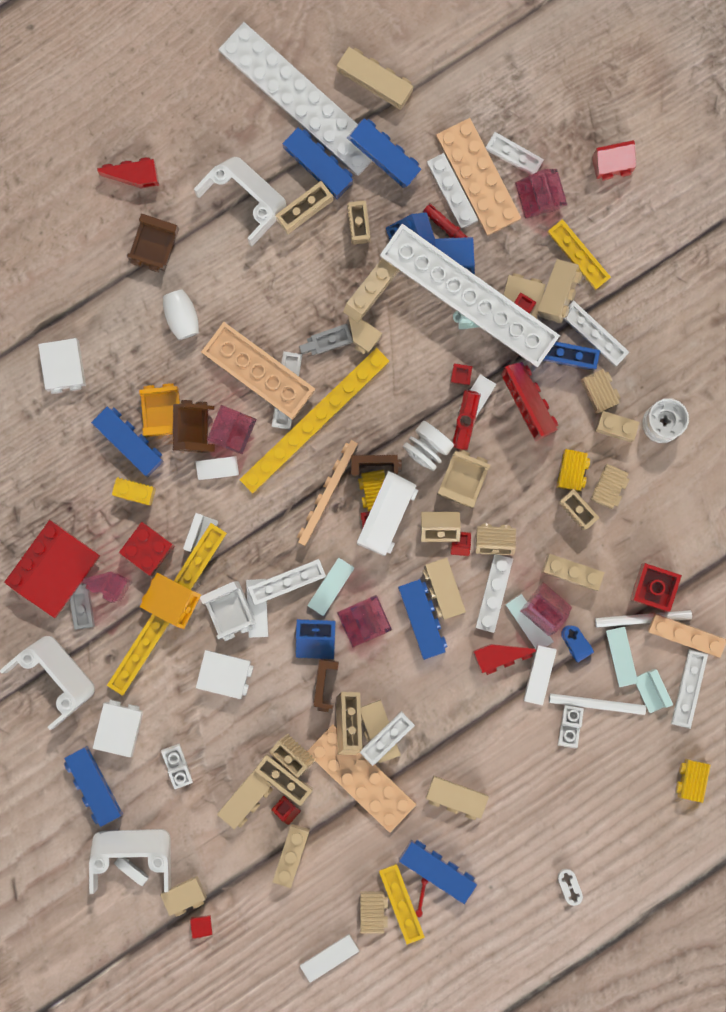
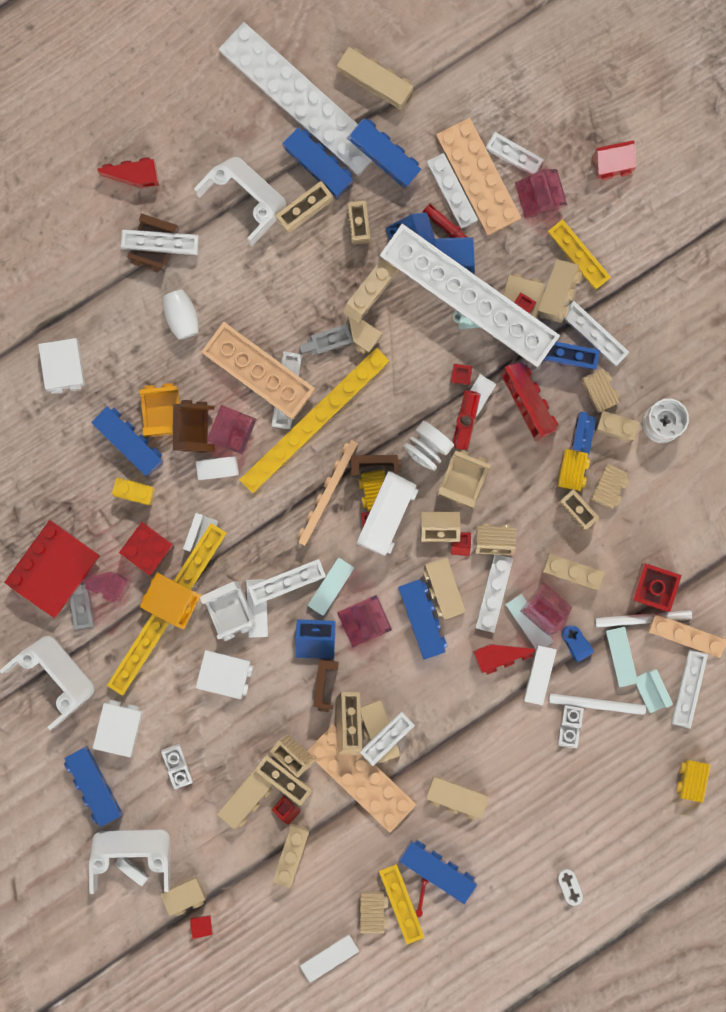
none -> white tile [121,230,199,255]
none -> blue bracket [571,412,596,454]

